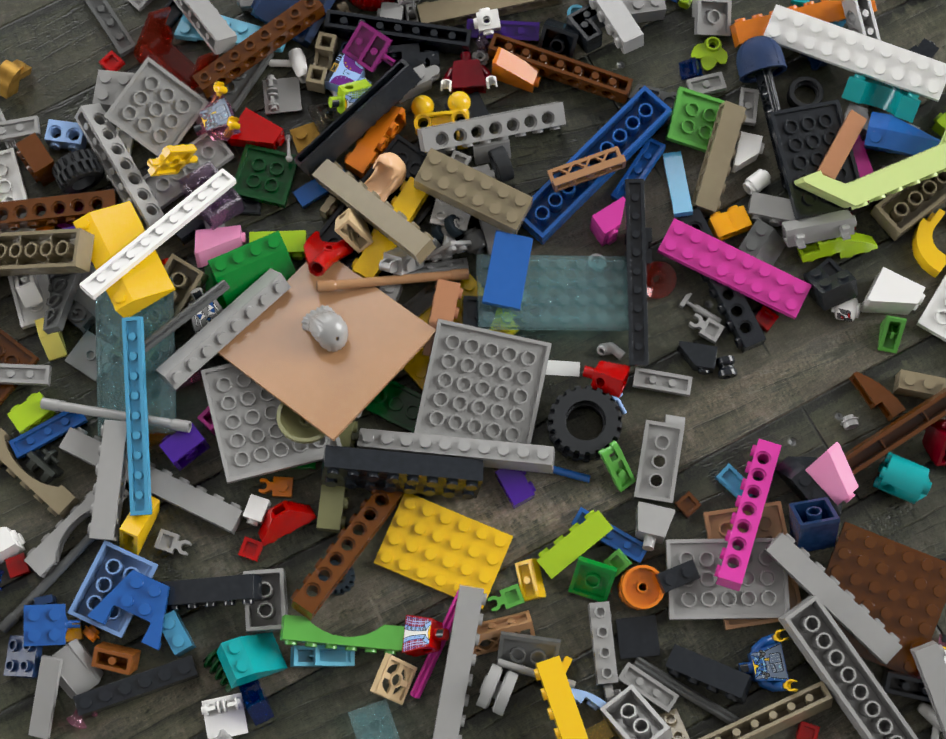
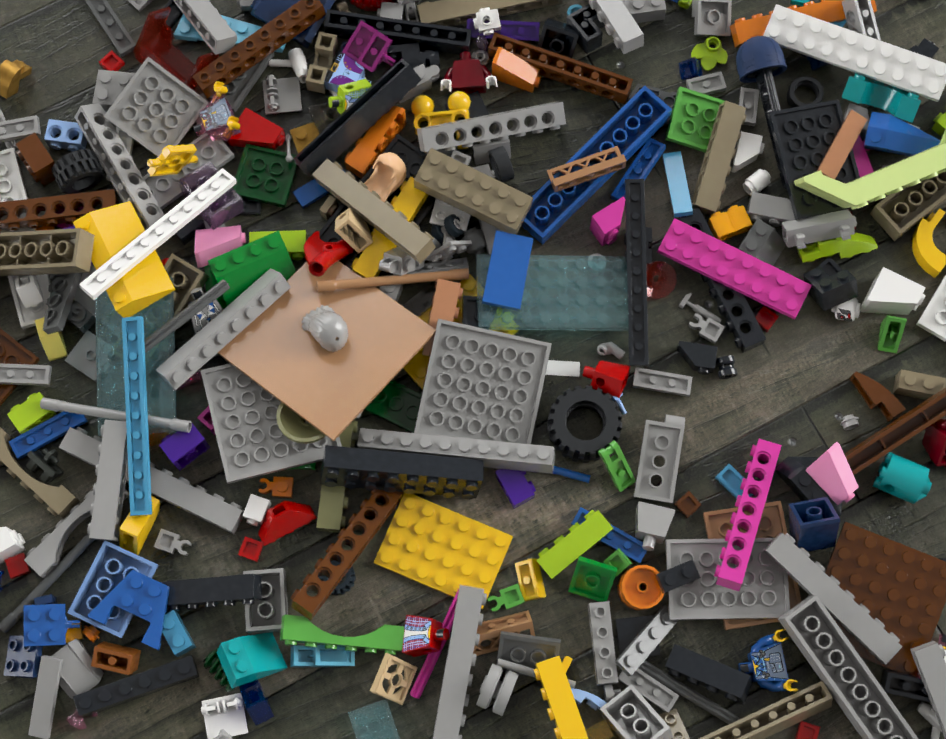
none -> plate [615,605,678,676]

